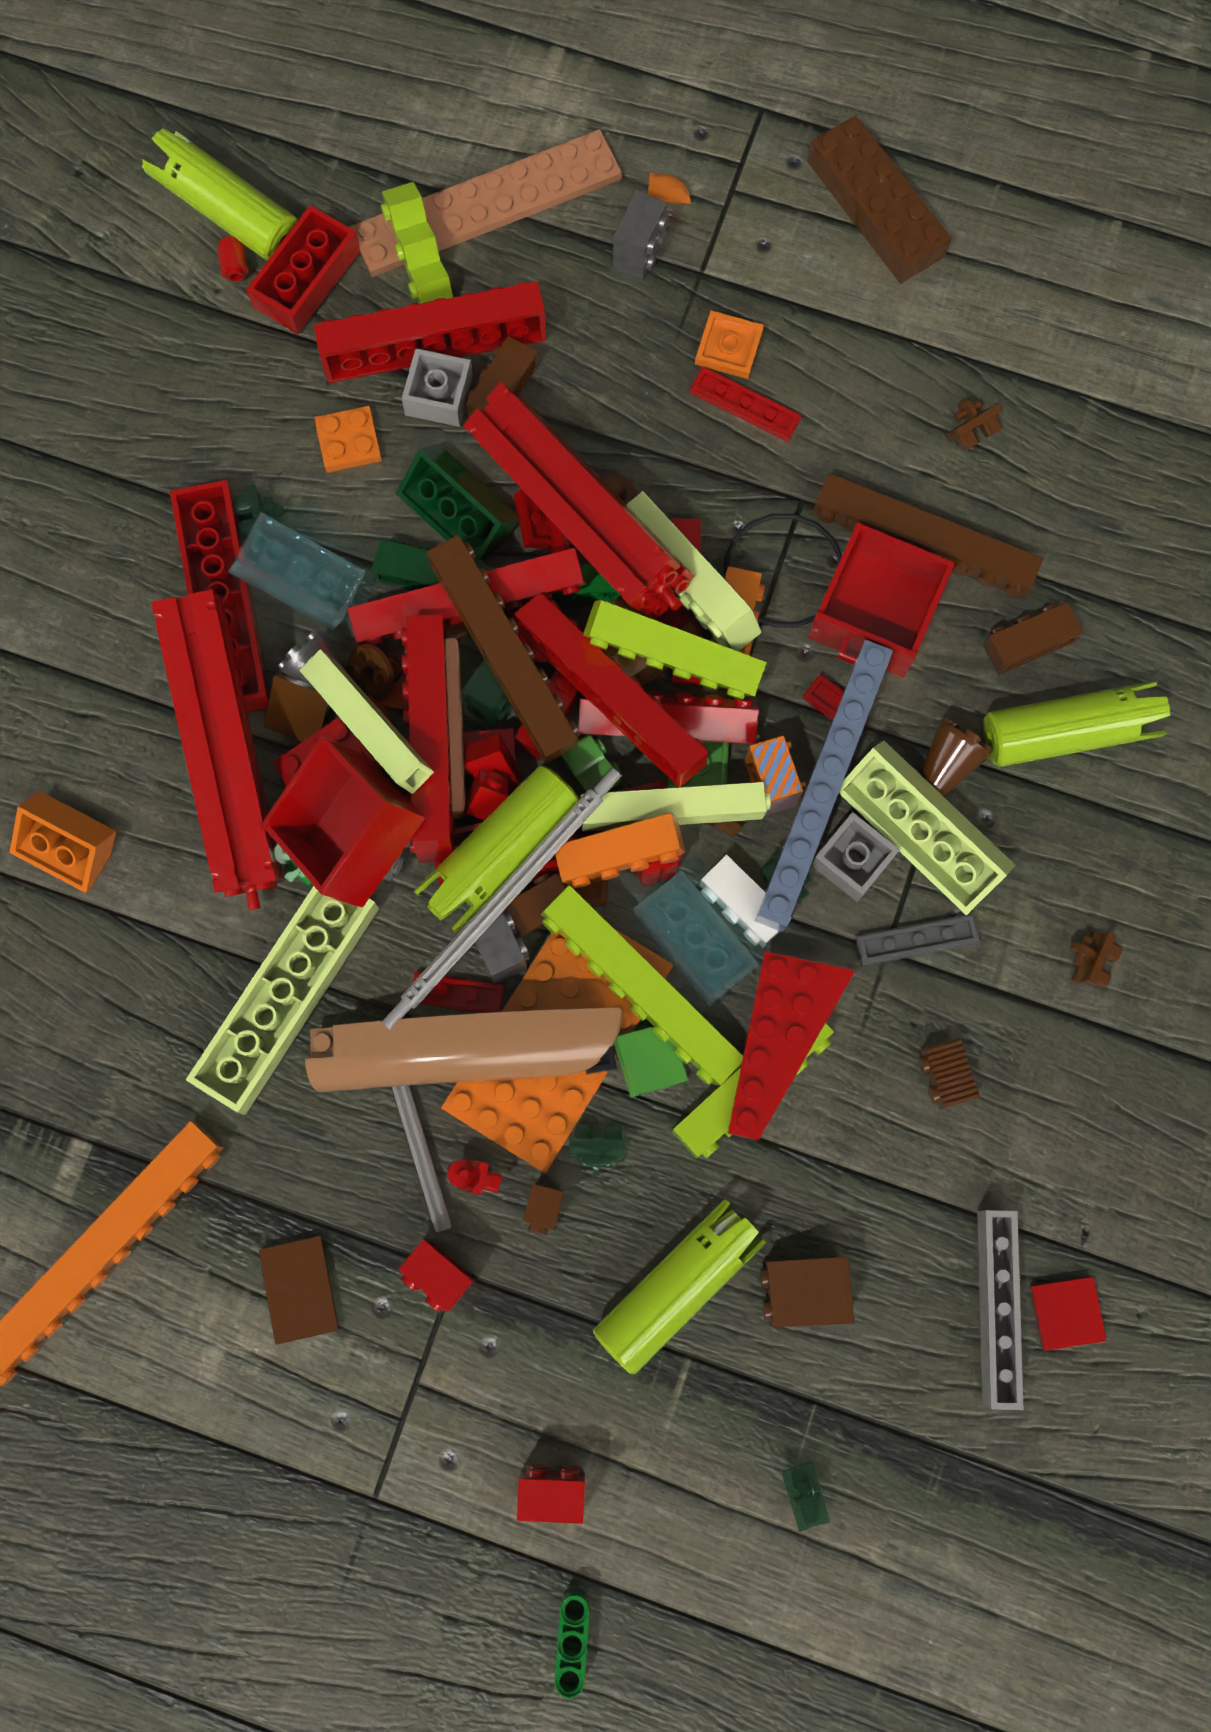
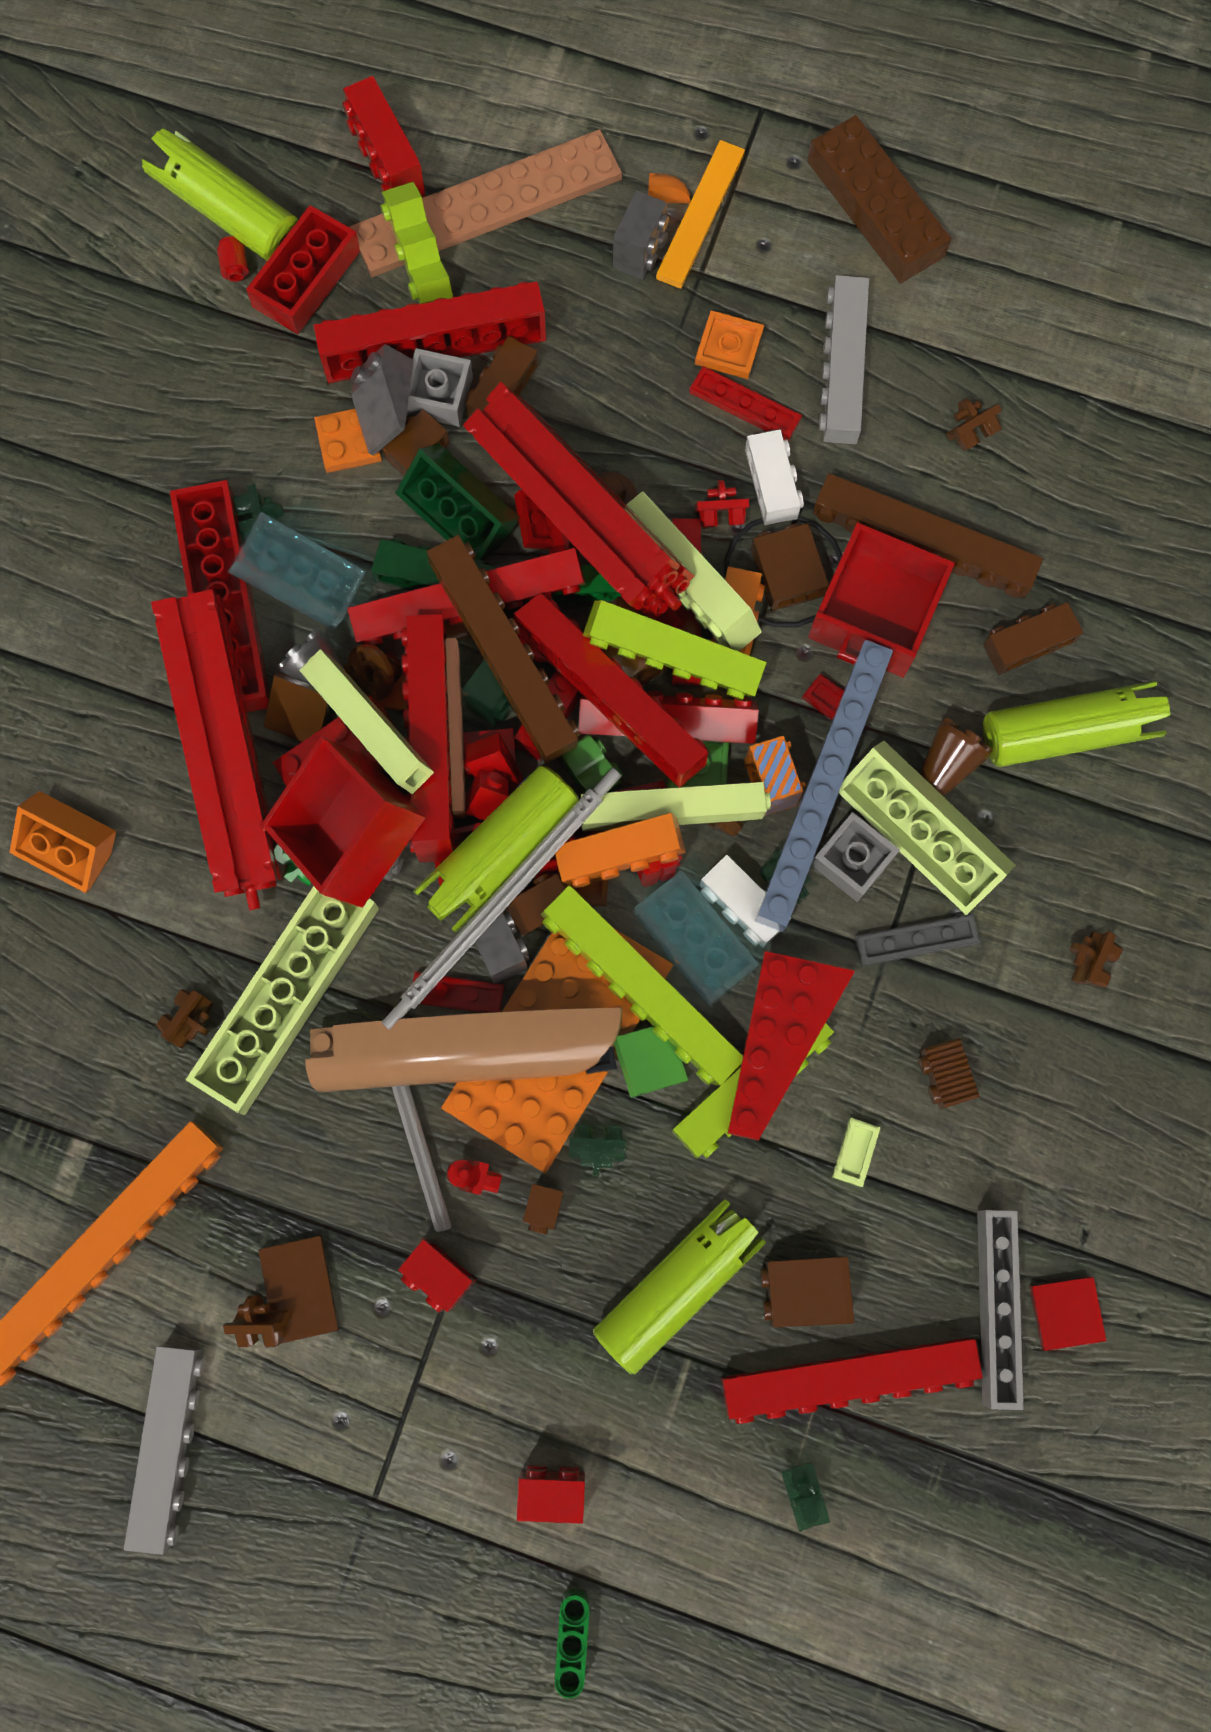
none -> light grey brick [124,1344,205,1555]
none -> reddish brown hips [156,989,214,1049]
none -> reddish brown hips [223,1295,290,1347]
none -> red brick [342,76,426,198]
none -> flat silver slope [351,344,414,456]
none -> reddish brown brick [383,409,449,476]
none -> light orange tile [656,140,745,289]
none -> red hips [695,480,749,528]
none -> red brick [721,1337,983,1424]
none -> white brick [745,430,804,525]
none -> reddish brown brick [750,524,829,612]
none -> light grey brick [819,275,869,444]
none -> yellowish green tile [832,1118,880,1187]

